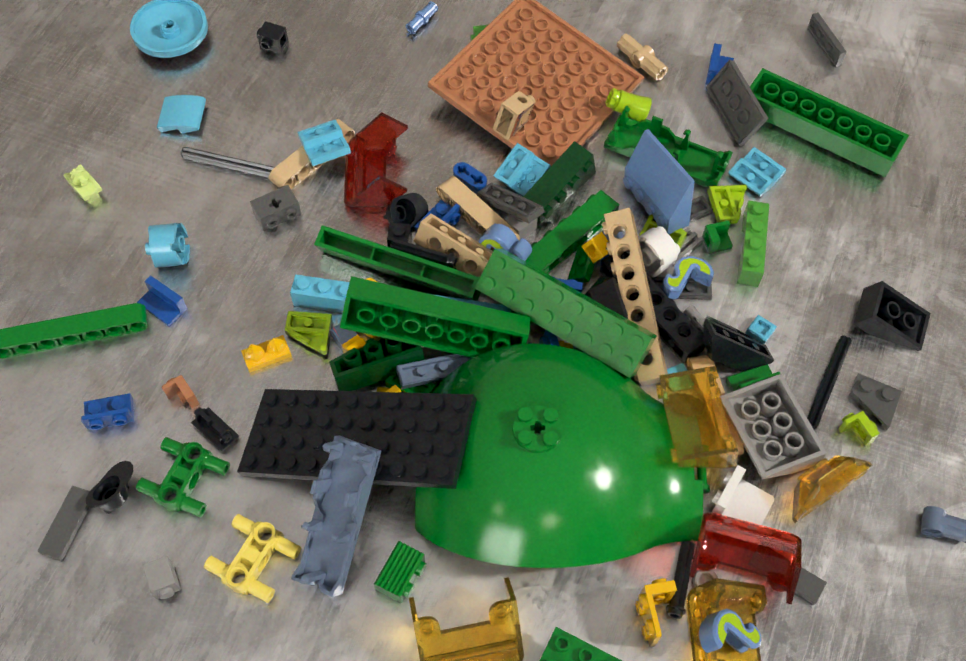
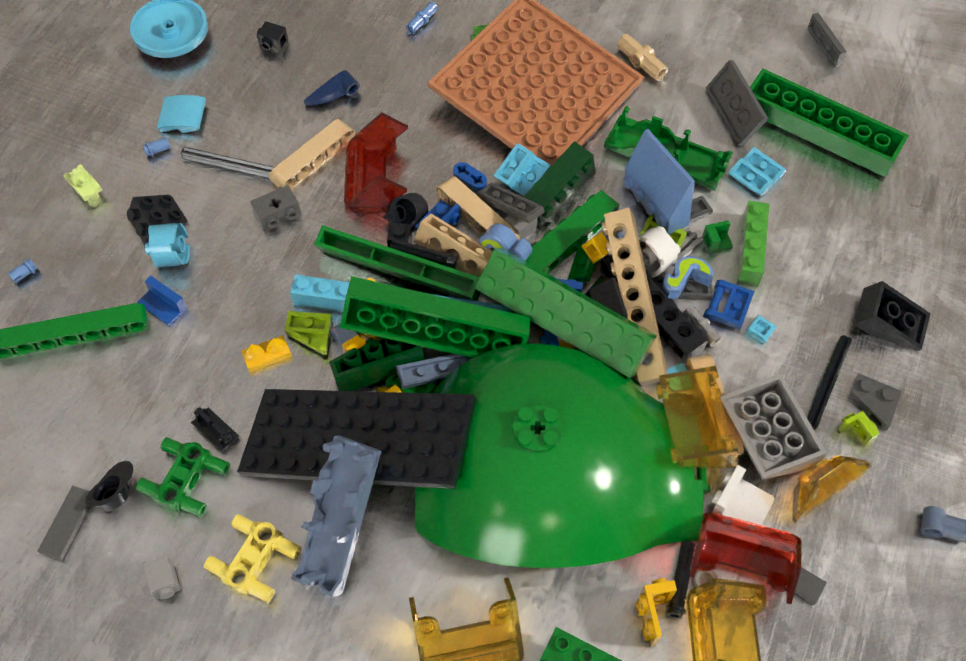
blue bracket [81,393,134,430] -> none
nougat bracket [161,375,199,409] -> none
medium azure slope [297,120,351,166] -> none
green brick [374,541,427,603] -> none
tan torso [493,91,535,141] -> none
lime plant [605,88,652,121] -> none
medium blue animal [699,609,762,653] -> none
black wedge [703,316,774,372] -> none
blue panel [705,43,734,85] -> none
lime wing [707,185,747,224] -> none
green panel [725,364,780,392] -> none
none -> medium blue pin [7,258,38,284]
none -> black bracket [127,195,188,244]
none -> medium blue pin [142,137,170,157]
none -> dark blue piece [304,70,360,106]
none -> blue plate [703,280,755,330]

